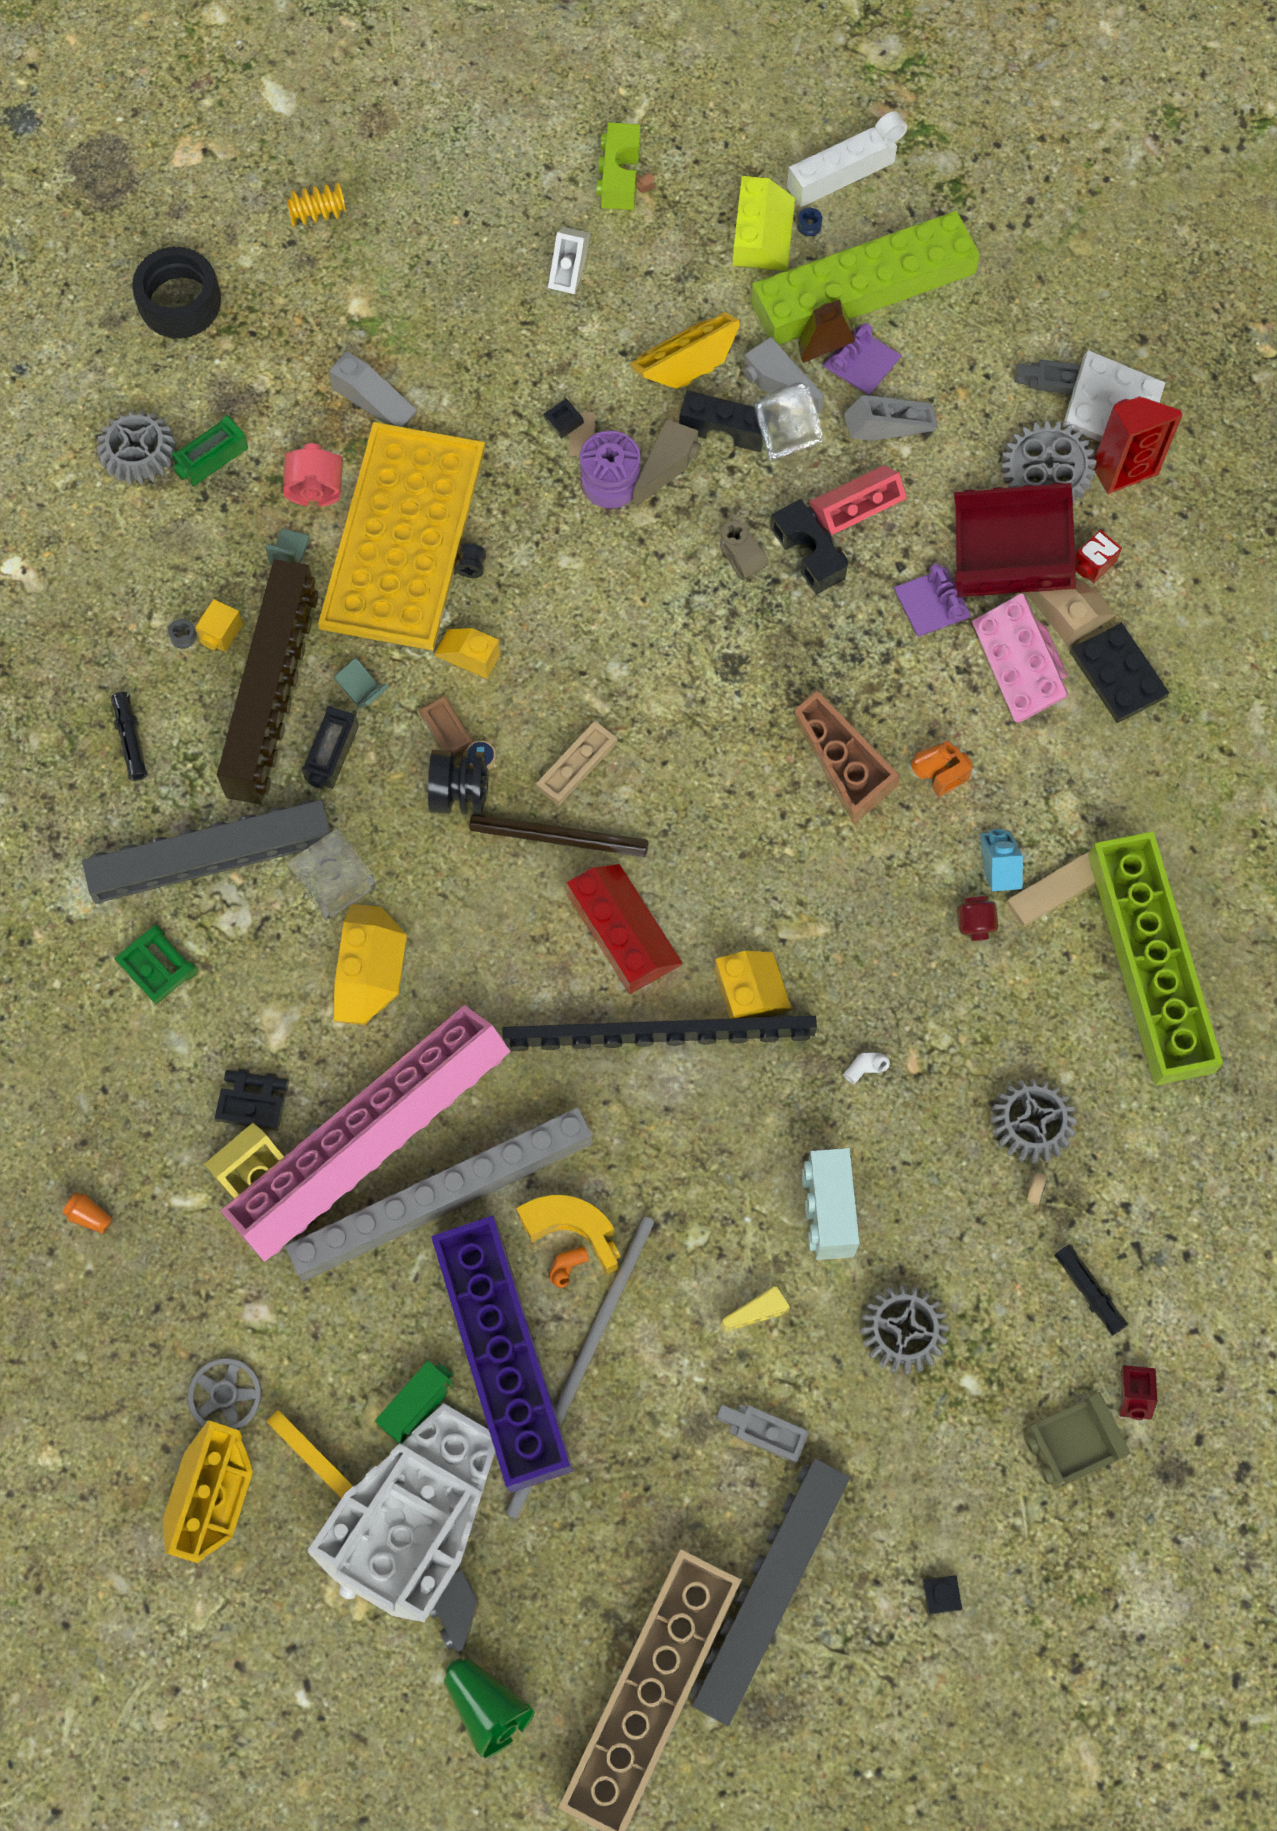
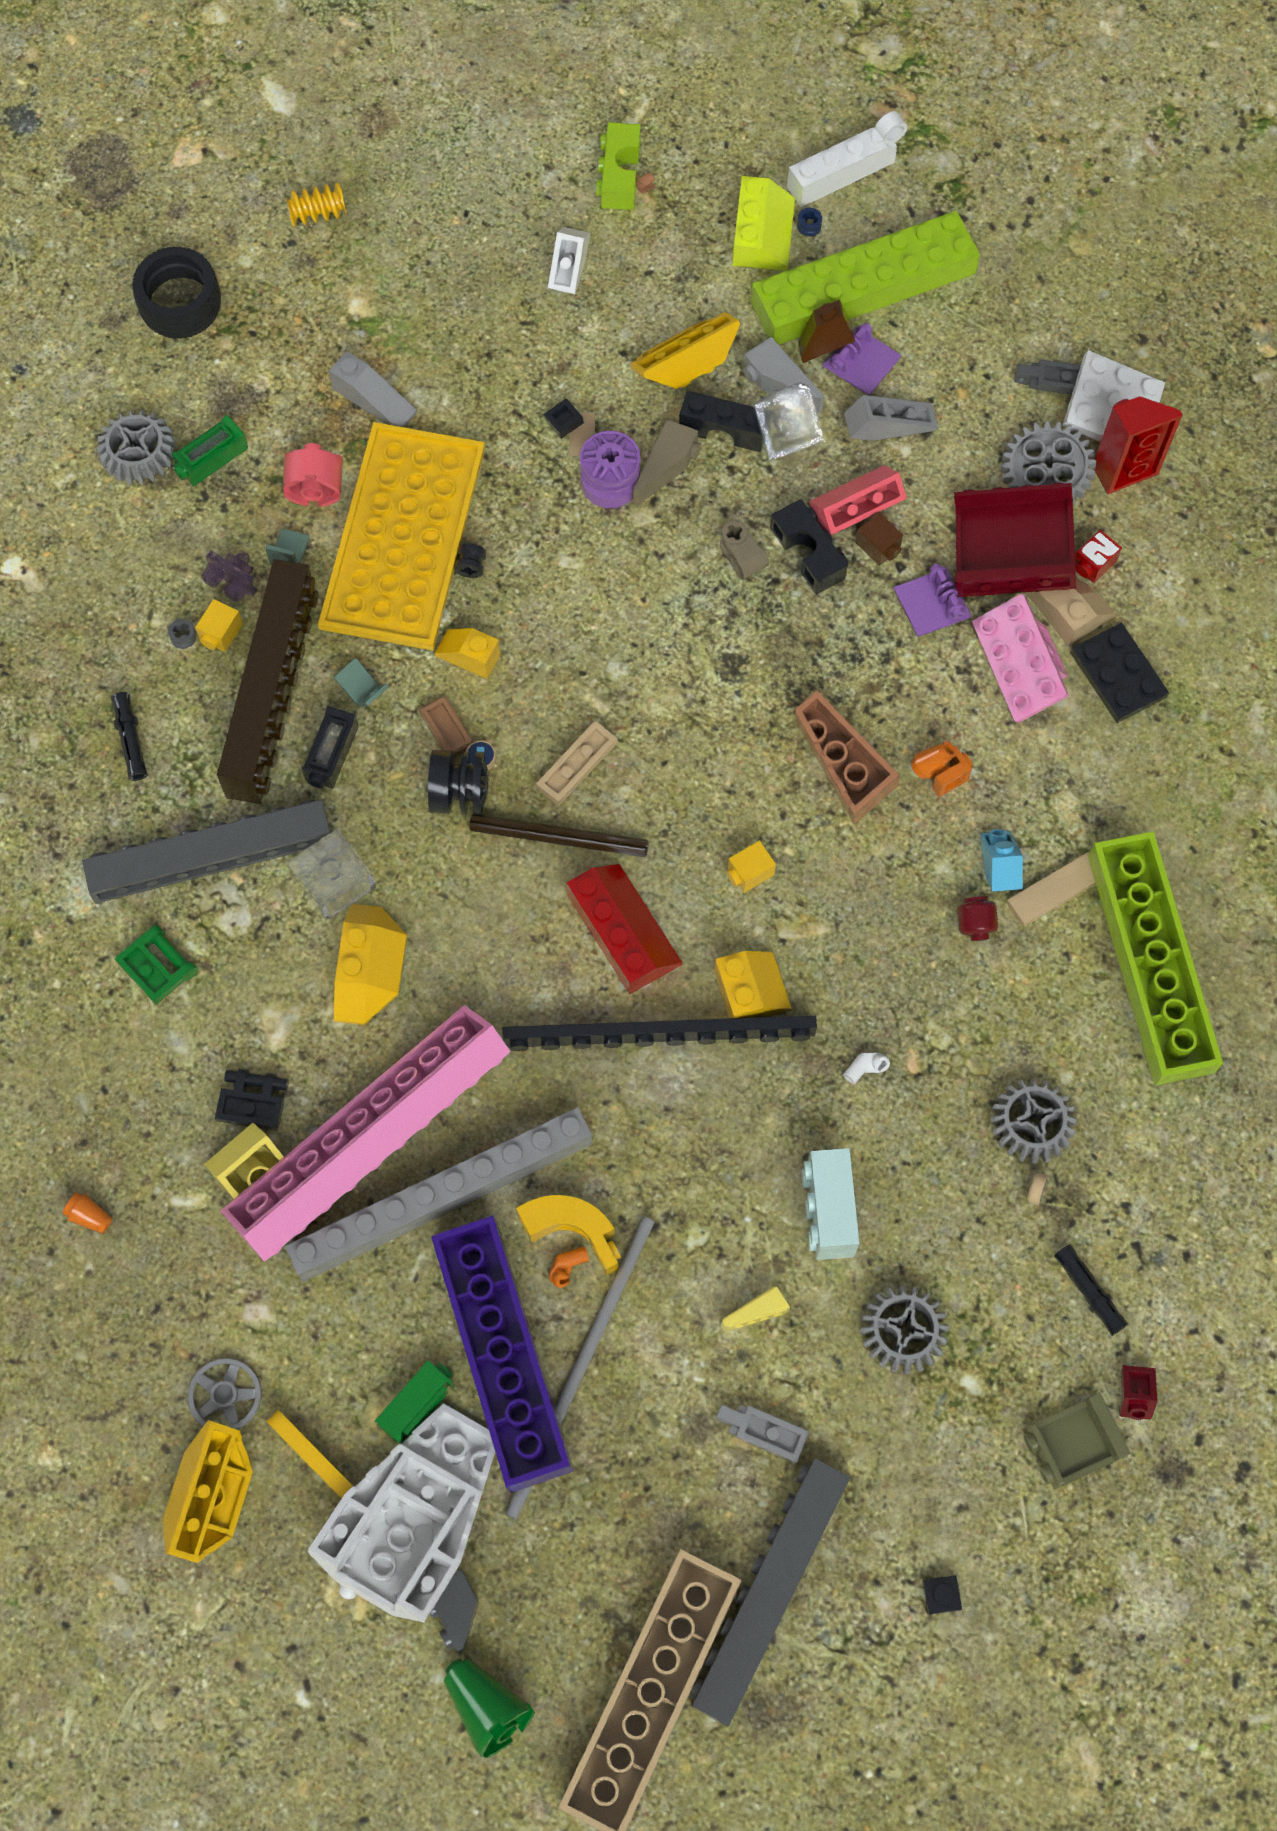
none -> clear purple hips [201,551,257,603]
none -> yellow brick [726,840,776,893]
none -> reddish brown brick [856,512,903,566]

